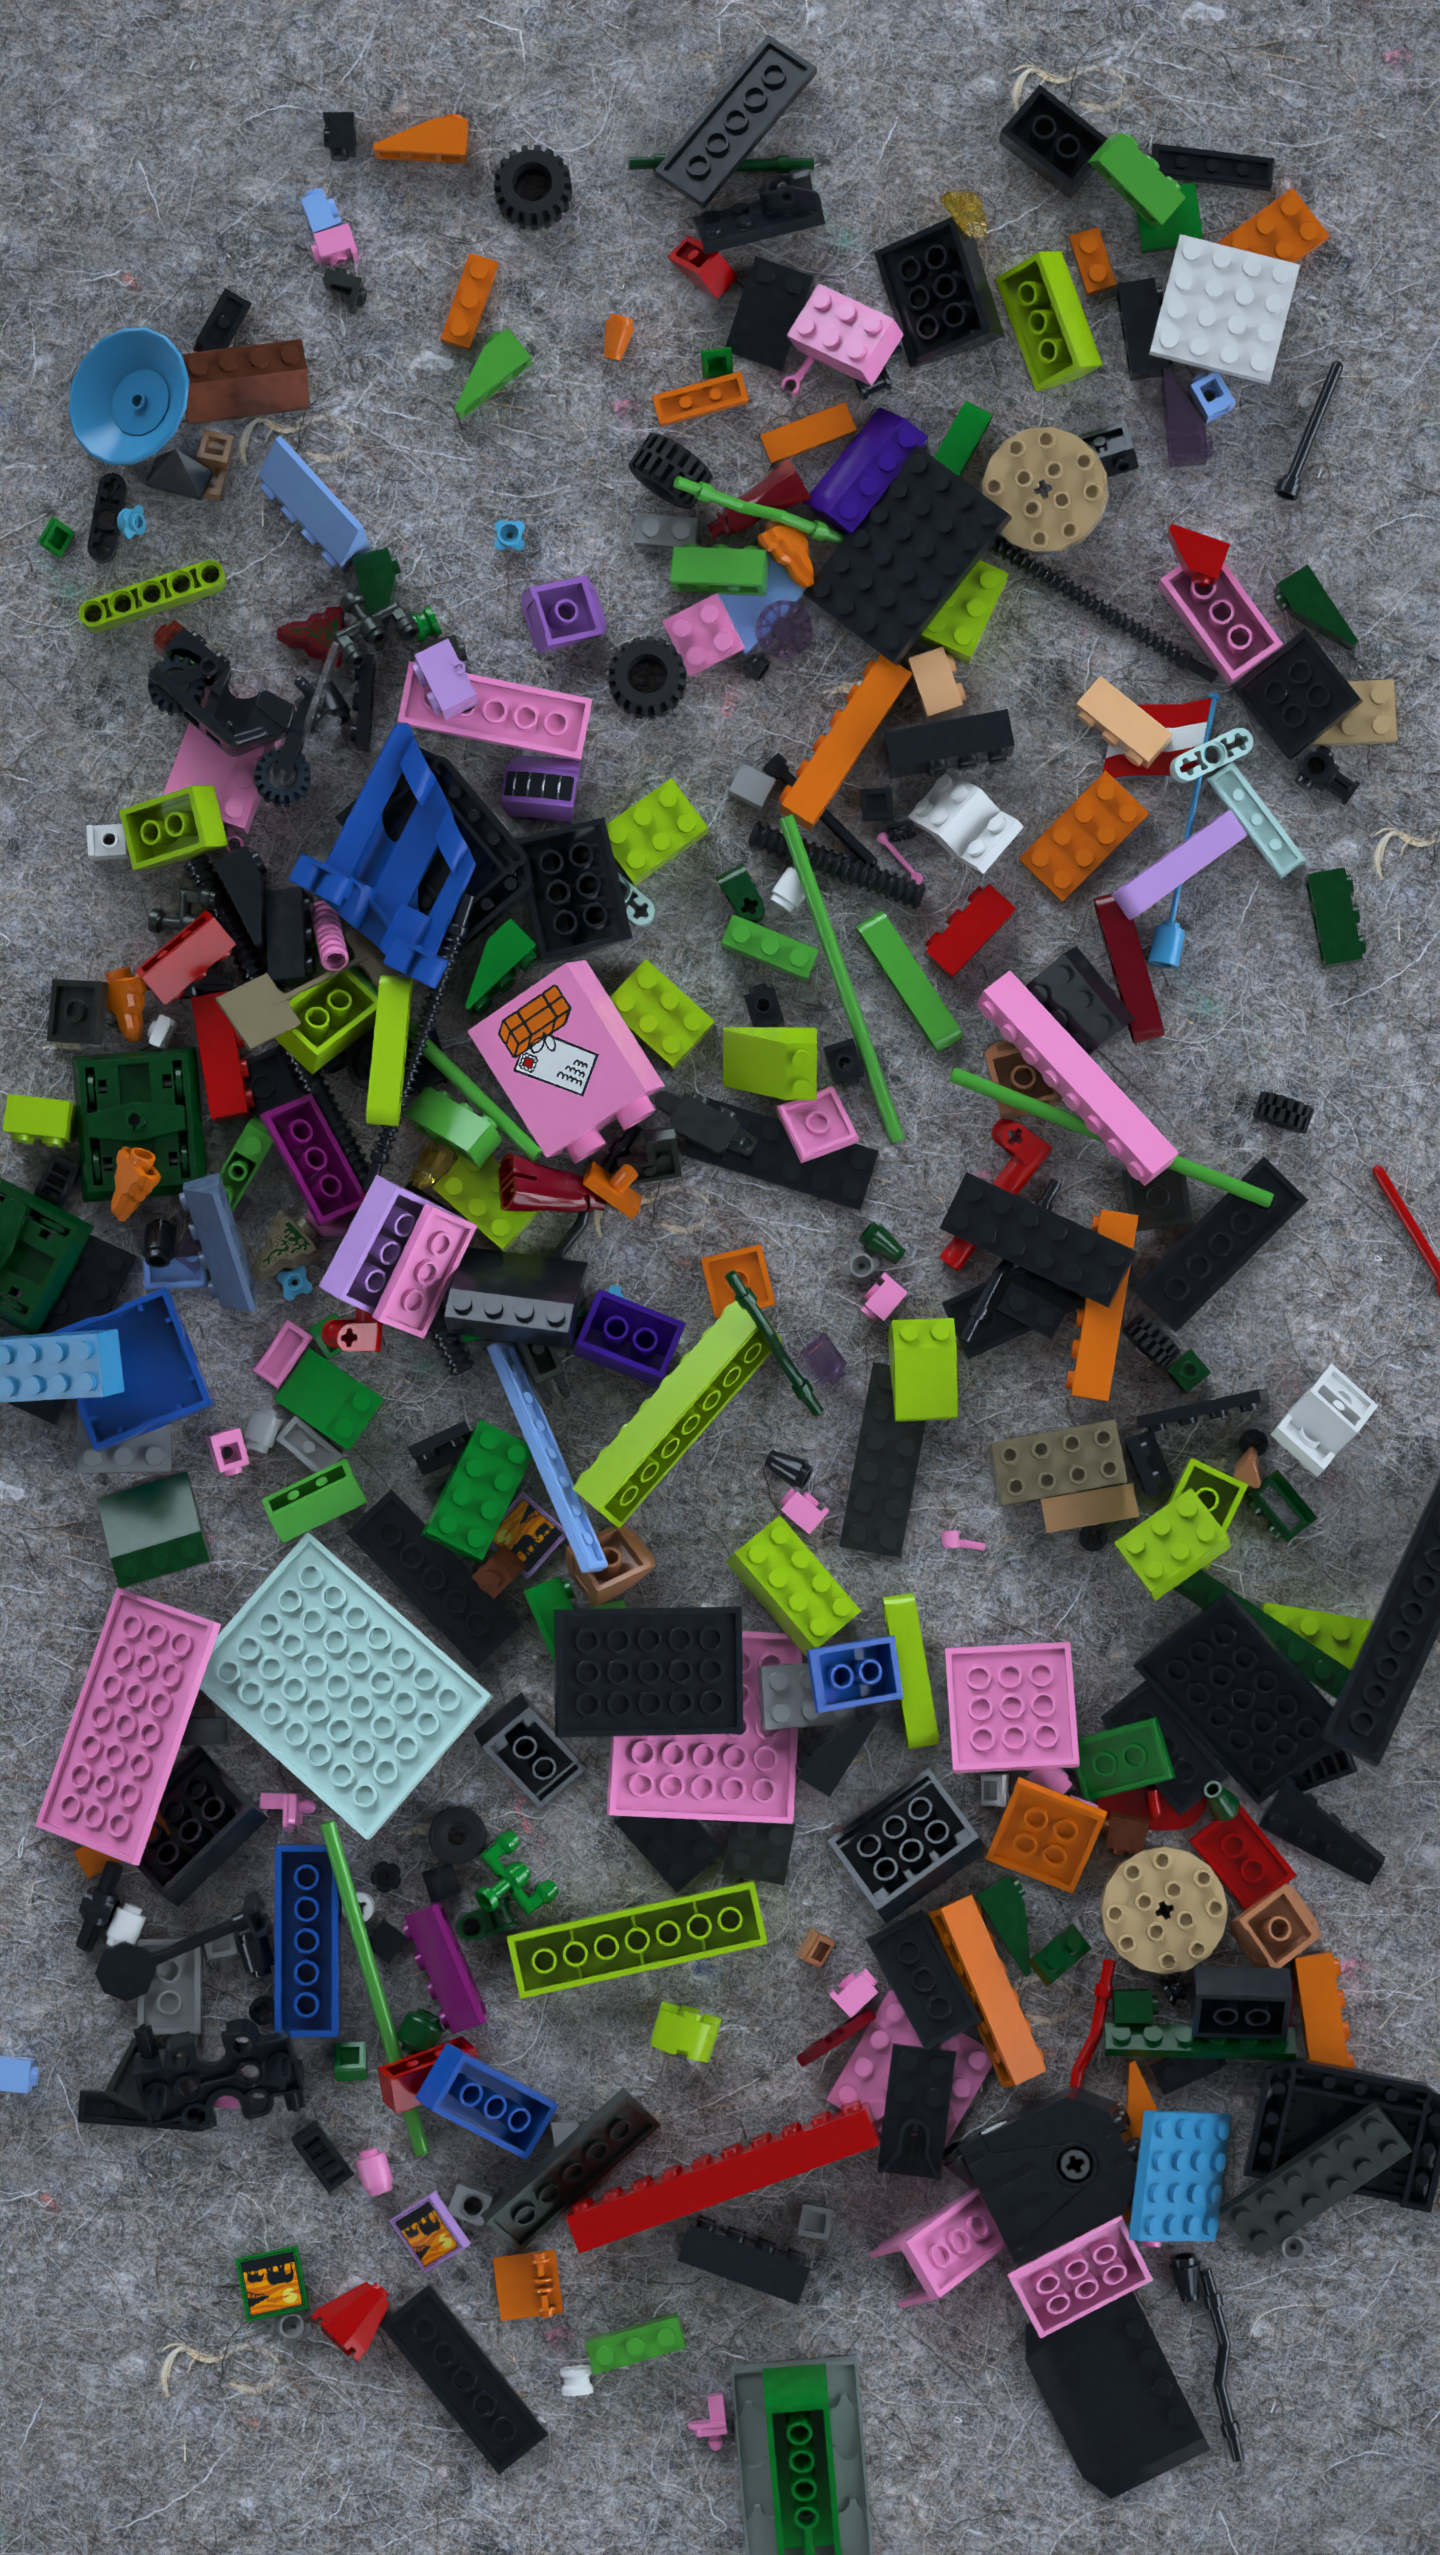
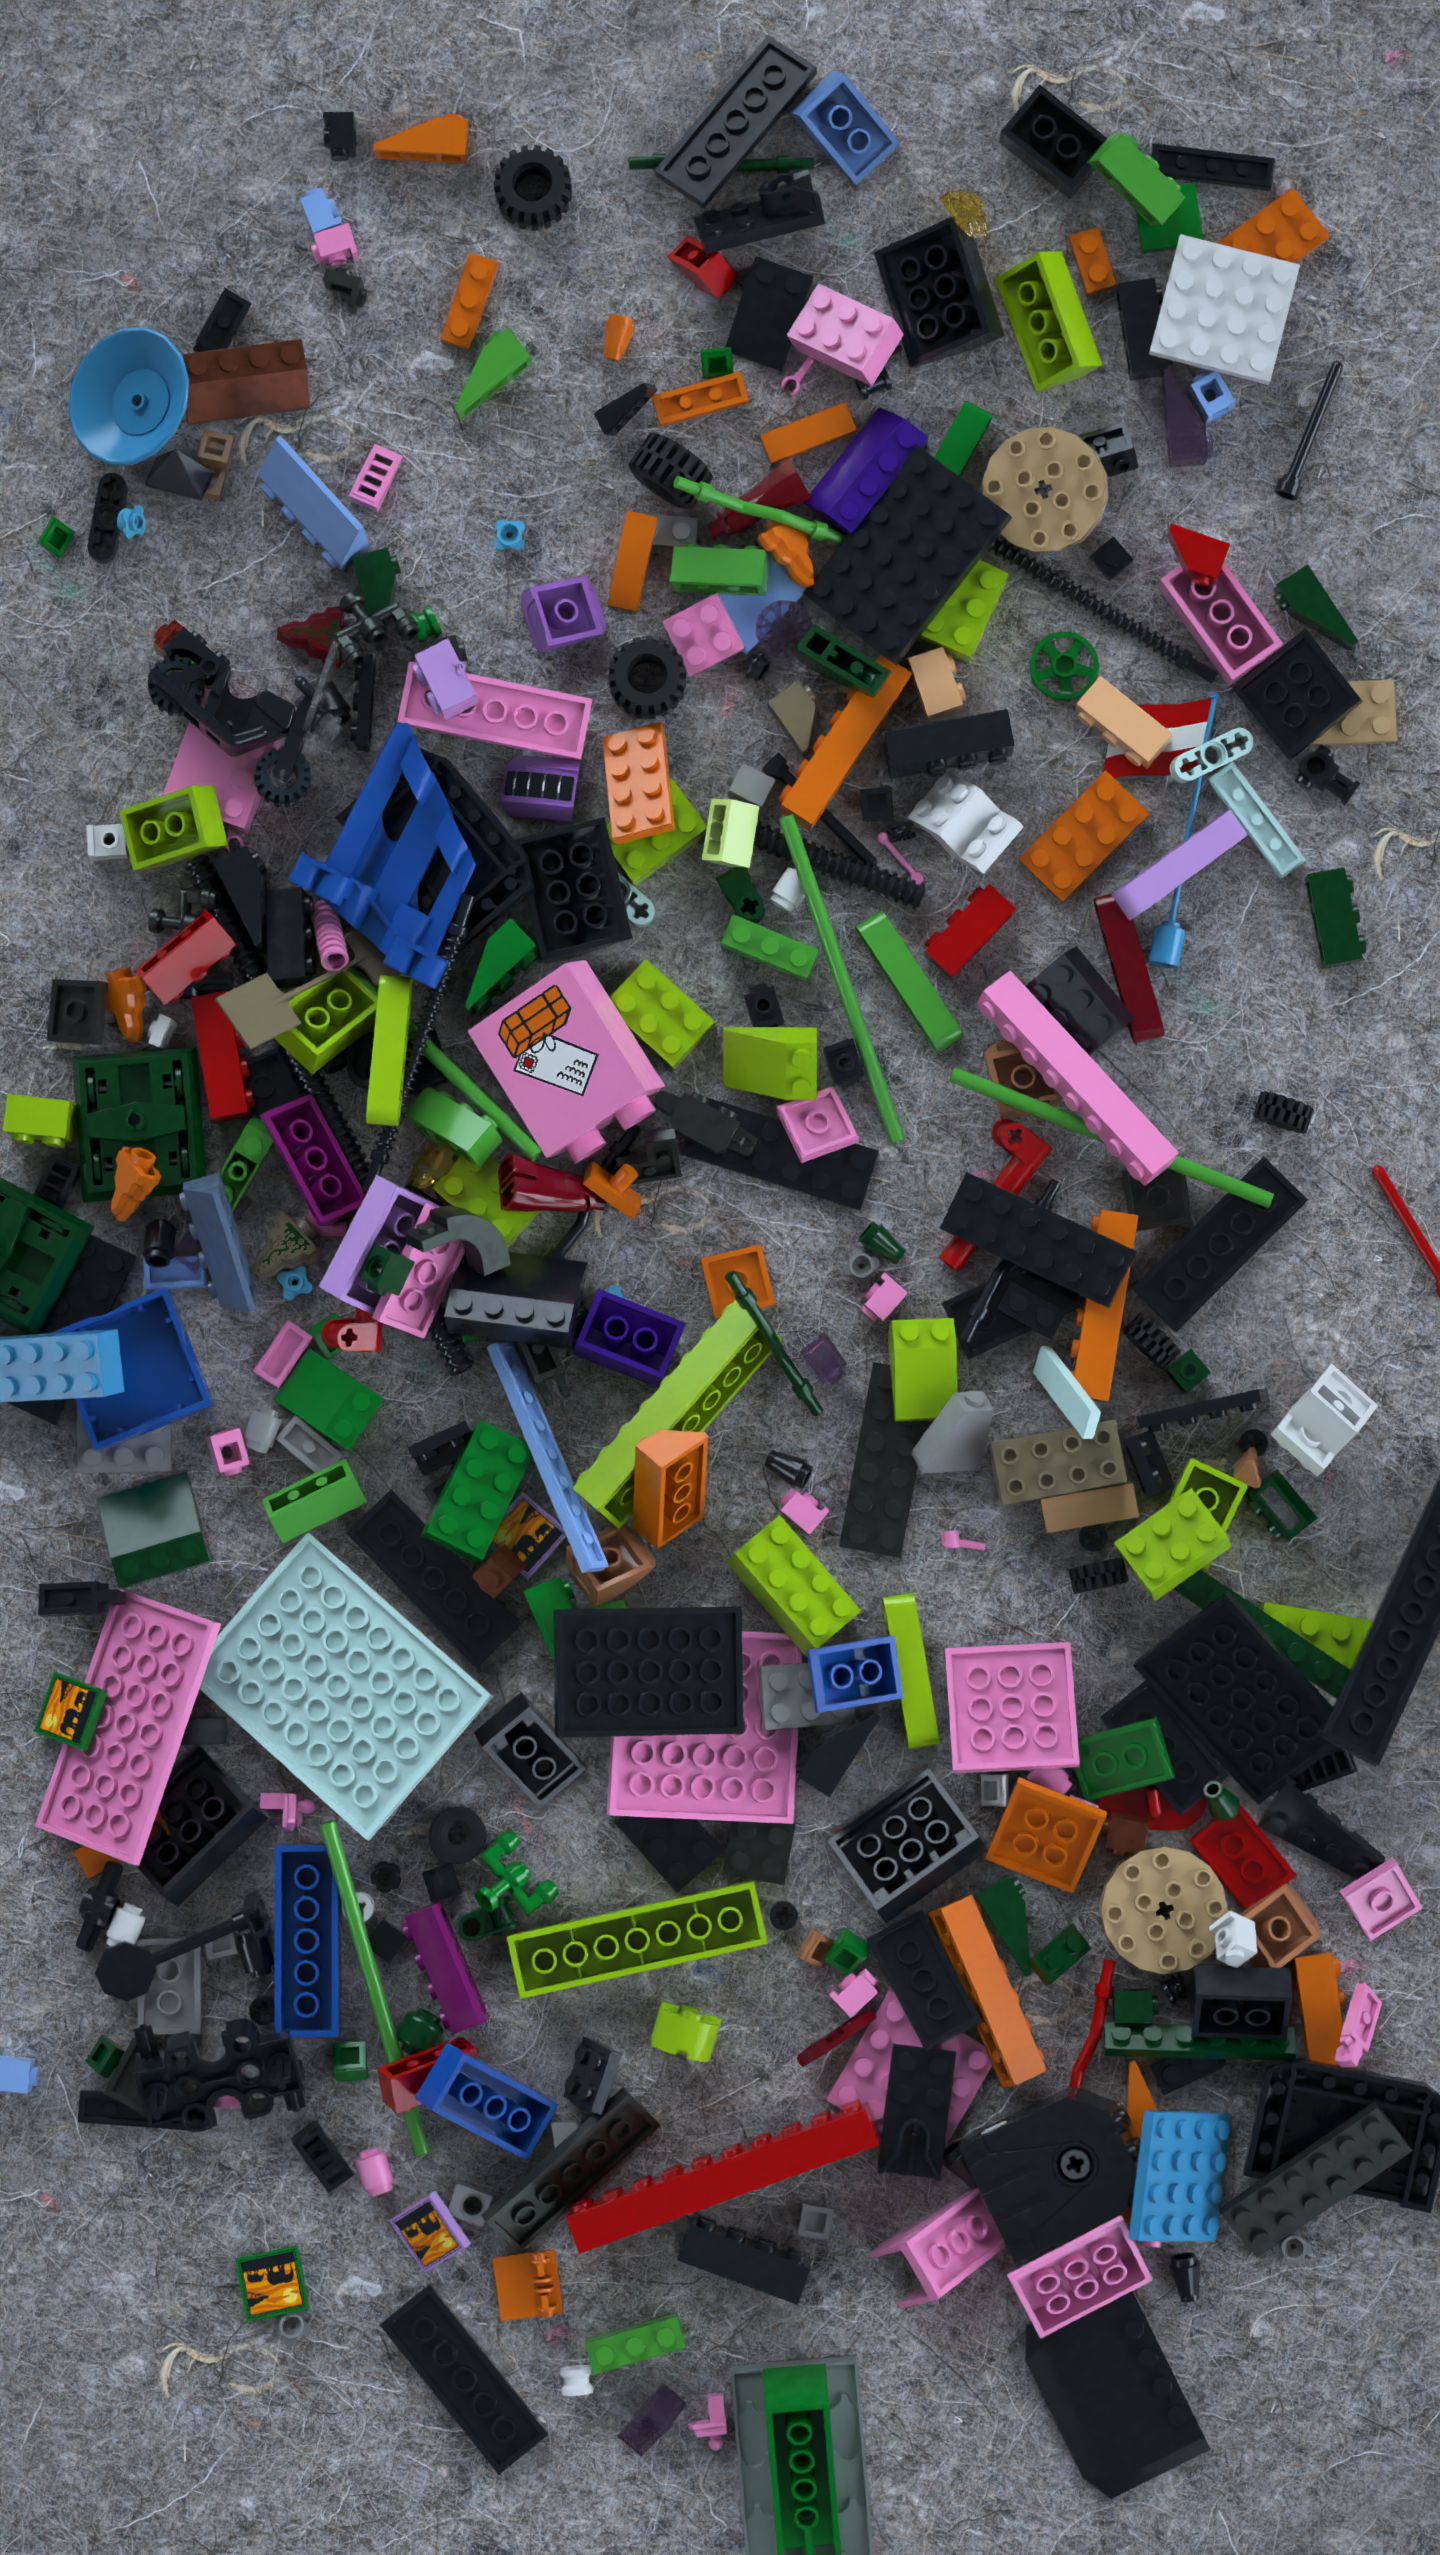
lime beam [78,560,227,633] -> none
red cone [311,2281,390,2364] -> none
black bar [1200,2268,1245,2462] -> none
none -> tile [34,1672,108,1751]
none -> black hinge [38,1581,126,1617]
none -> dark green plate [85,2035,125,2078]
none -> bright pink slope [348,444,403,513]
none -> dark green brick [359,1243,415,1296]
none -> pearl dark grey arch [405,1206,511,1276]
none -> black plate [563,2036,622,2115]
none -> black slope [594,383,658,436]
none -> orange plate [602,722,675,845]
none -> orange slope [607,510,658,613]
none -> clear purple slope [617,2383,687,2456]
none -> orange slope [632,1430,708,1549]
none -> yellowish green brick [702,799,759,868]
none -> dark tan slope [767,681,817,757]
none -> black bush [770,1901,798,1930]
none -> medium blue slope [788,70,901,185]
none -> dark green slope [796,624,891,698]
none -> green slope [824,1928,869,1975]
none -> light grey slope [912,1391,994,1474]
none -> green wheel [1029,632,1099,701]
none -> light aqua tile [1033,1346,1101,1439]
none -> black tyre [1068,1557,1129,1594]
none -> black plate [1089,536,1134,581]
none -> white brick [1210,1911,1257,1968]
none -> bright pink hinge [1335,1983,1382,2069]
none -> bright pink tile [1339,1857,1422,1942]

